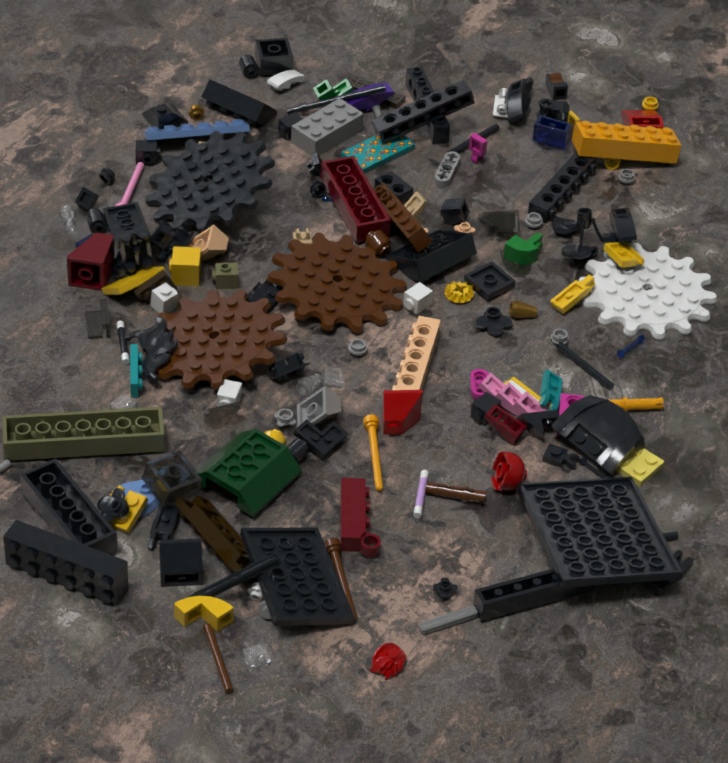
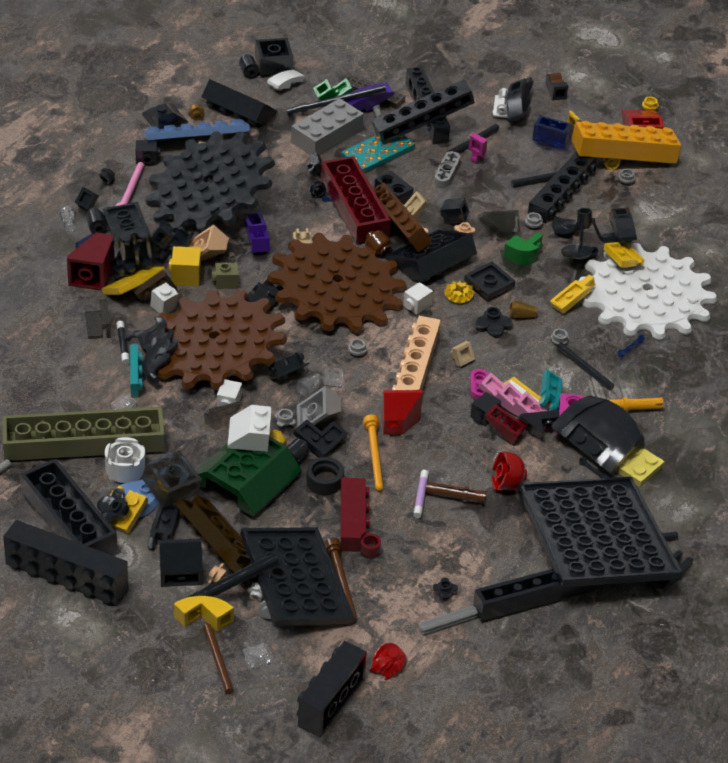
black brick [278,112,303,141] -> none
black piece [537,98,570,123] -> none
black plate [542,444,580,470] -> none
none -> white brick [105,437,145,483]
none -> light nougat plate [208,563,227,584]
none -> white slope [228,405,271,452]
none -> dark purple slope [243,212,270,253]
none -> black brick [296,641,367,738]
none -> black tyre [306,457,344,494]
none -> tan tile [450,341,475,367]
none -> black bar [511,172,557,187]

